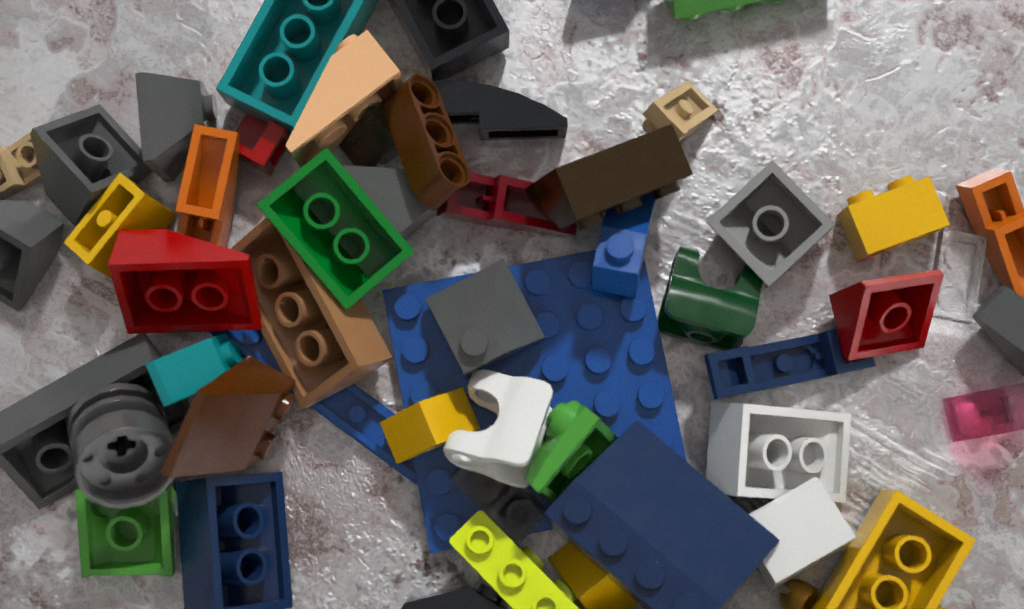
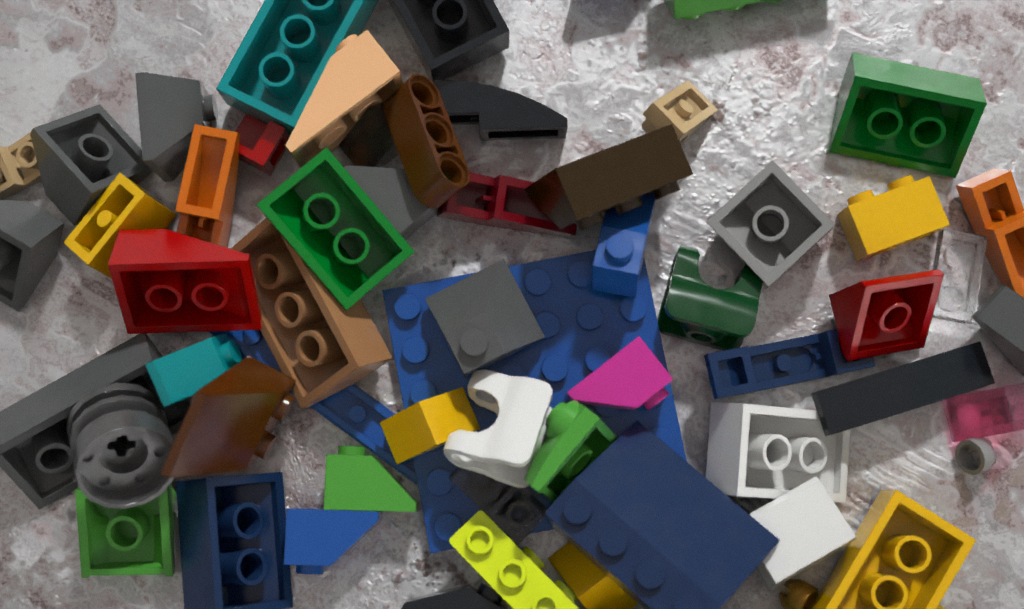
none -> blue slope [284,508,382,574]
none -> bright green slope [324,446,419,512]
none -> dark pink slope [565,336,674,411]
none -> black slope [811,341,995,436]
none -> green slope [829,52,987,178]
none -> light grey hinge [955,437,997,475]

